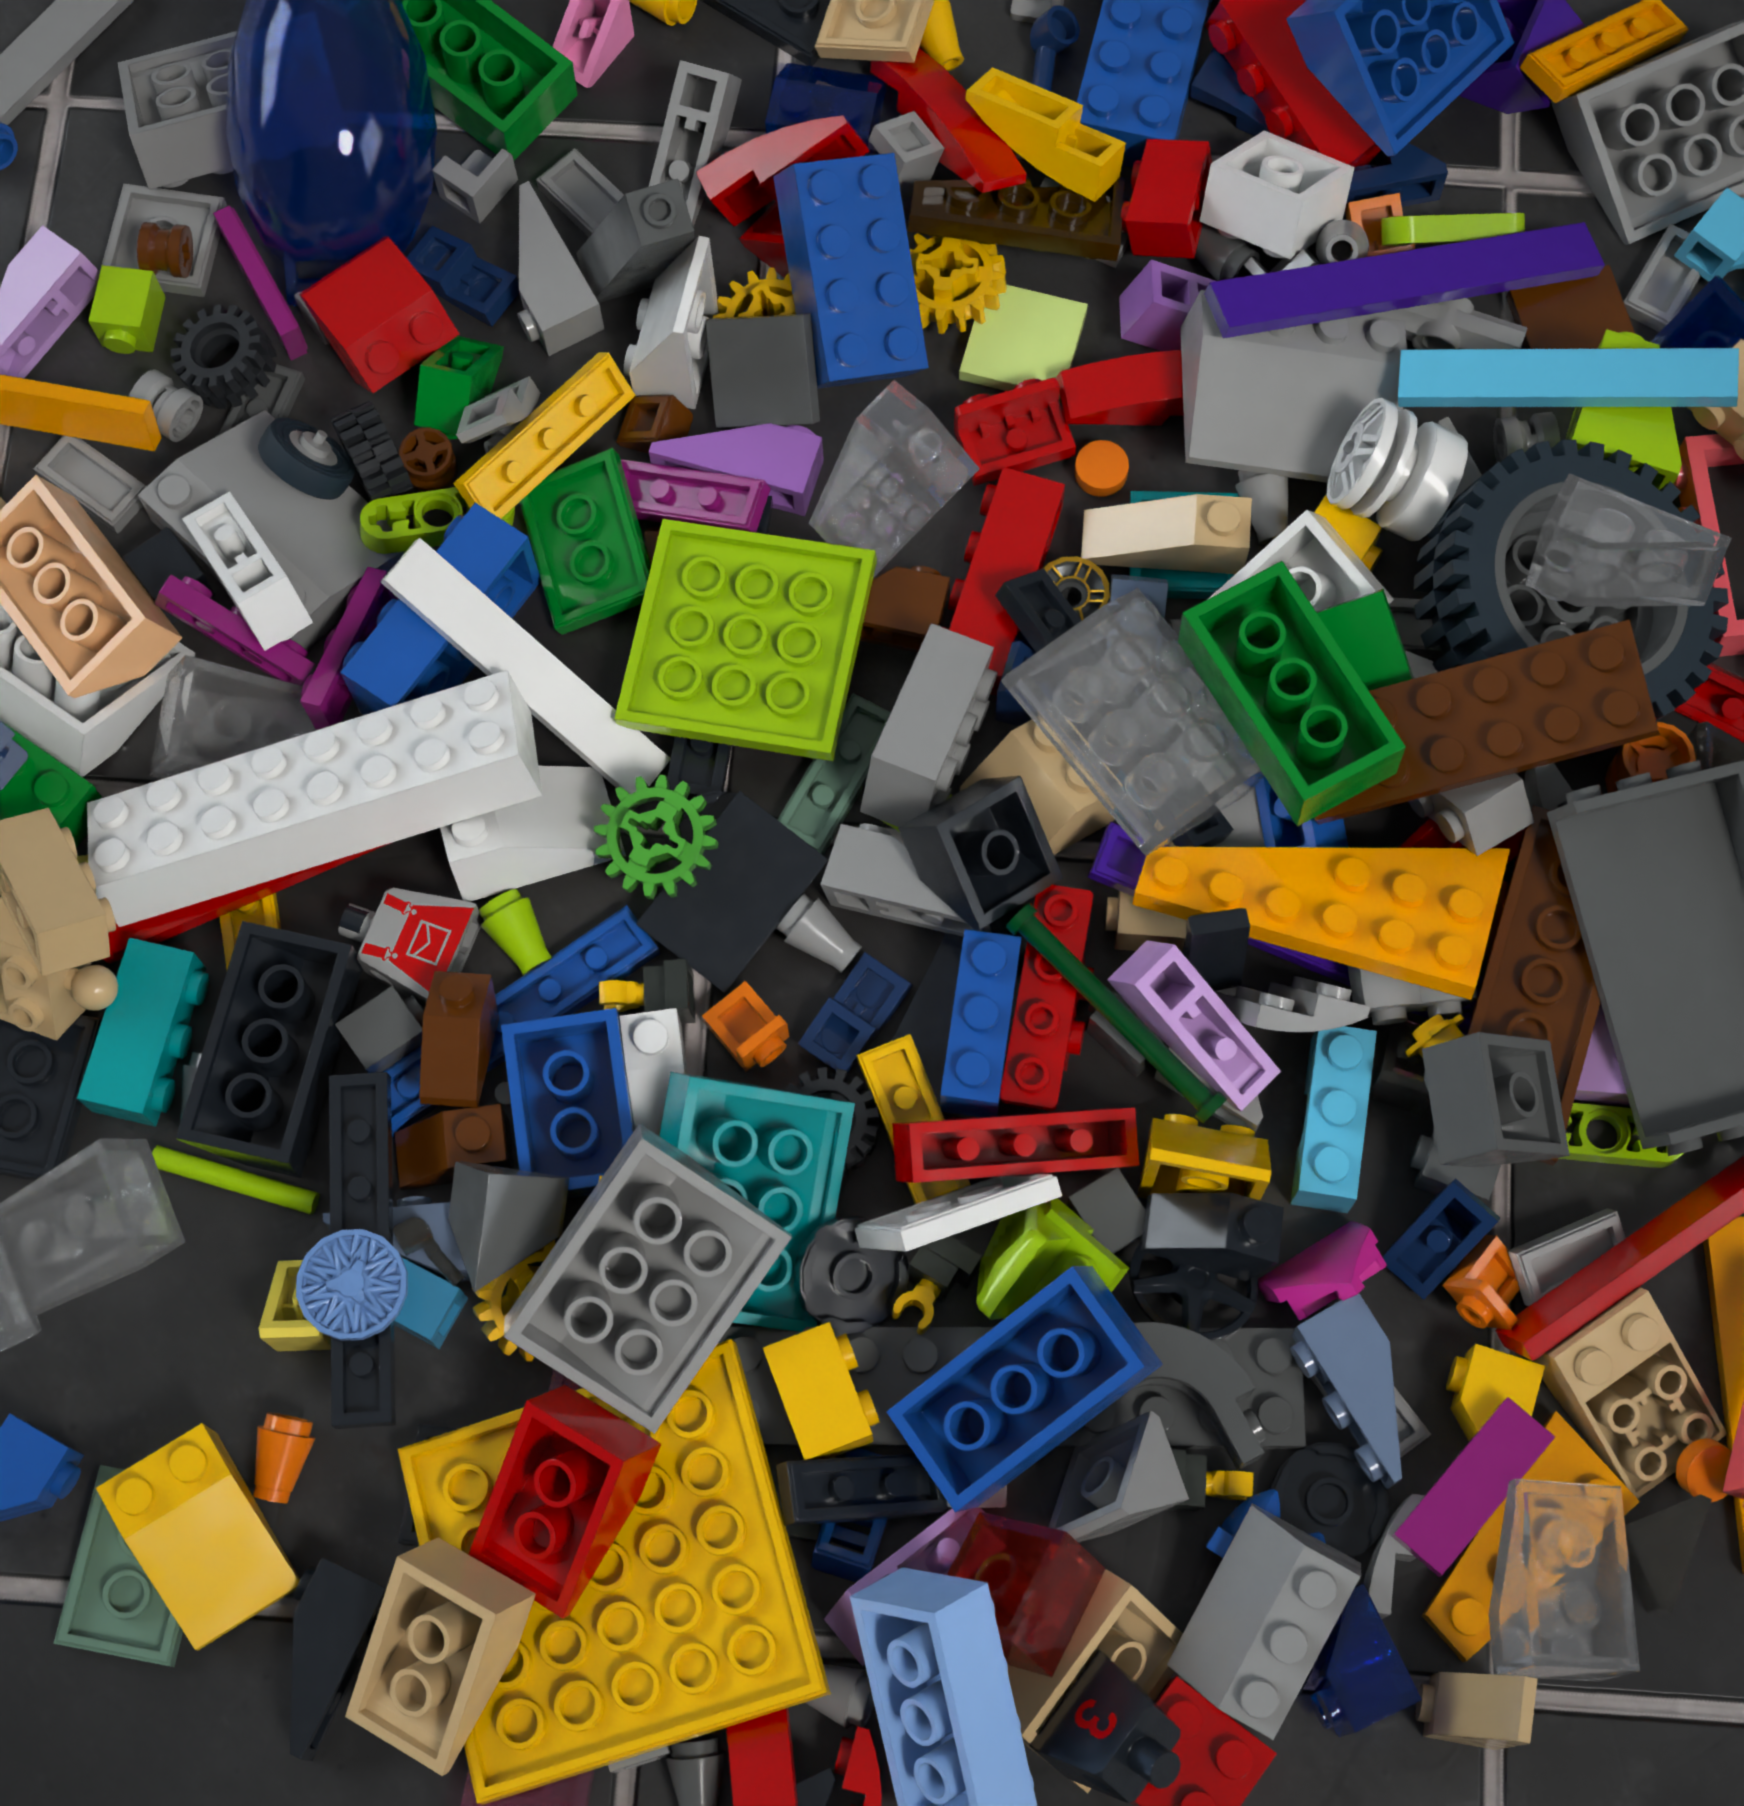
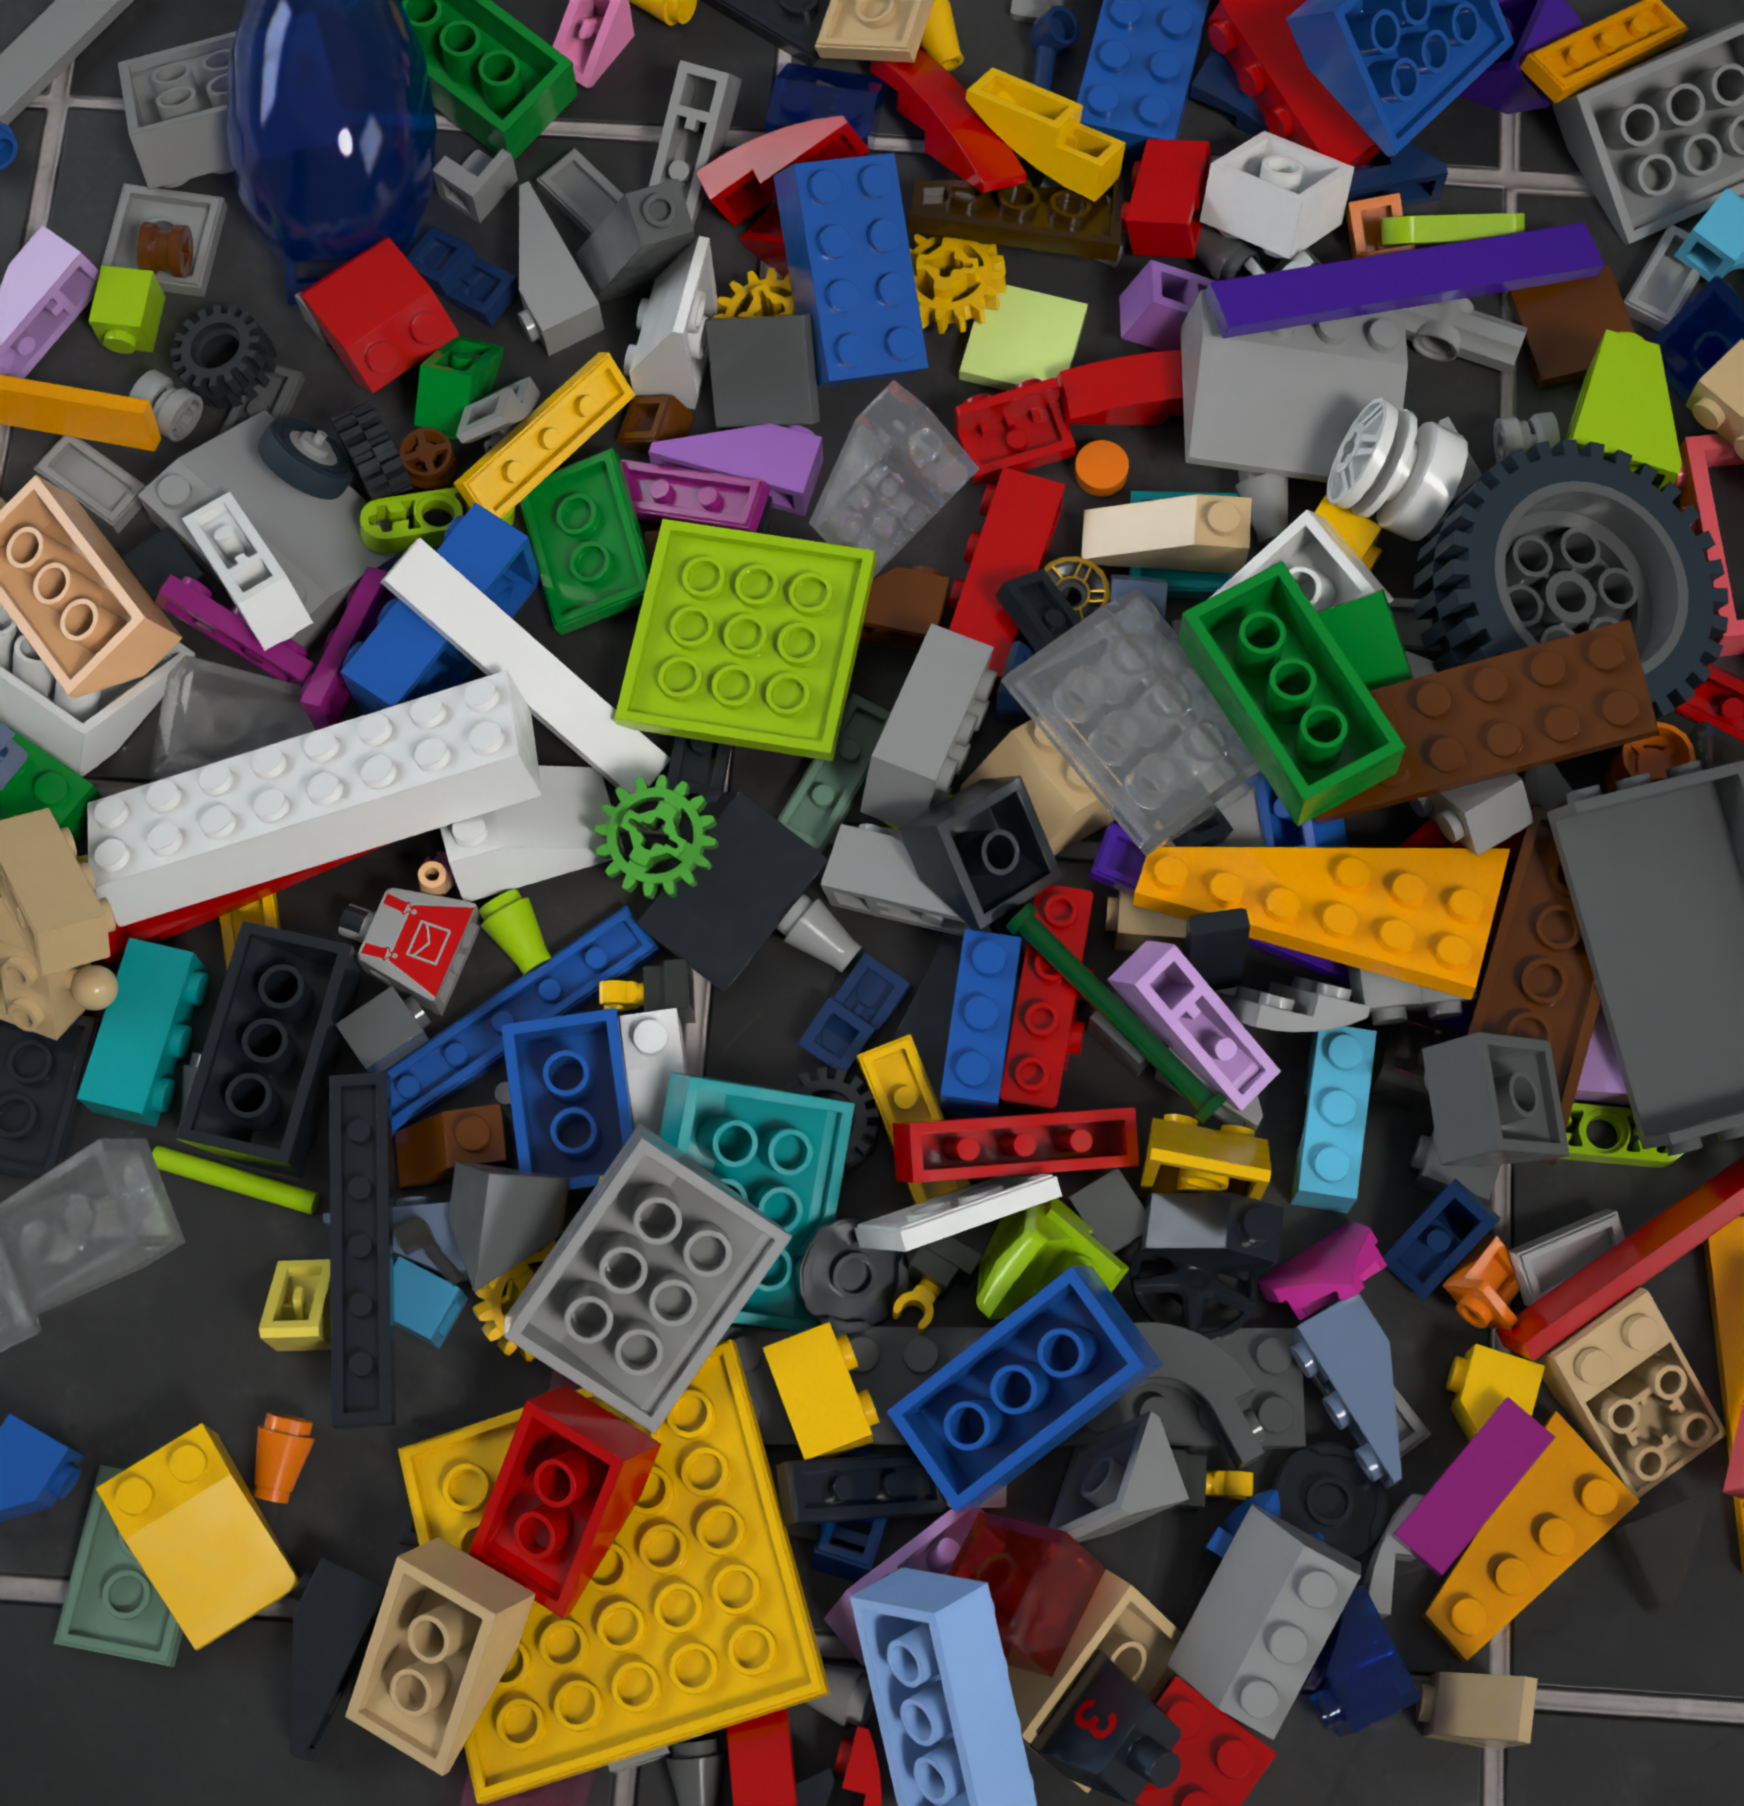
magenta tile [213,205,308,361] -> none
medium blue wheel [296,1229,408,1341] -> none
reddish brown slope [419,971,499,1108] -> none
orange bracket [702,981,789,1072] -> none
light grey panel [869,111,944,199] -> none
light grey cone [1315,220,1369,264] -> none
medium azure tile [1398,348,1739,407] -> none
yellow plate [1405,1014,1464,1058] -> none
clear slope [1488,1479,1640,1682] -> none
clear slope [1525,473,1732,607] -> none
orange tile [1676,1438,1732,1503] -> none
none -> light nougat arm [418,851,457,897]

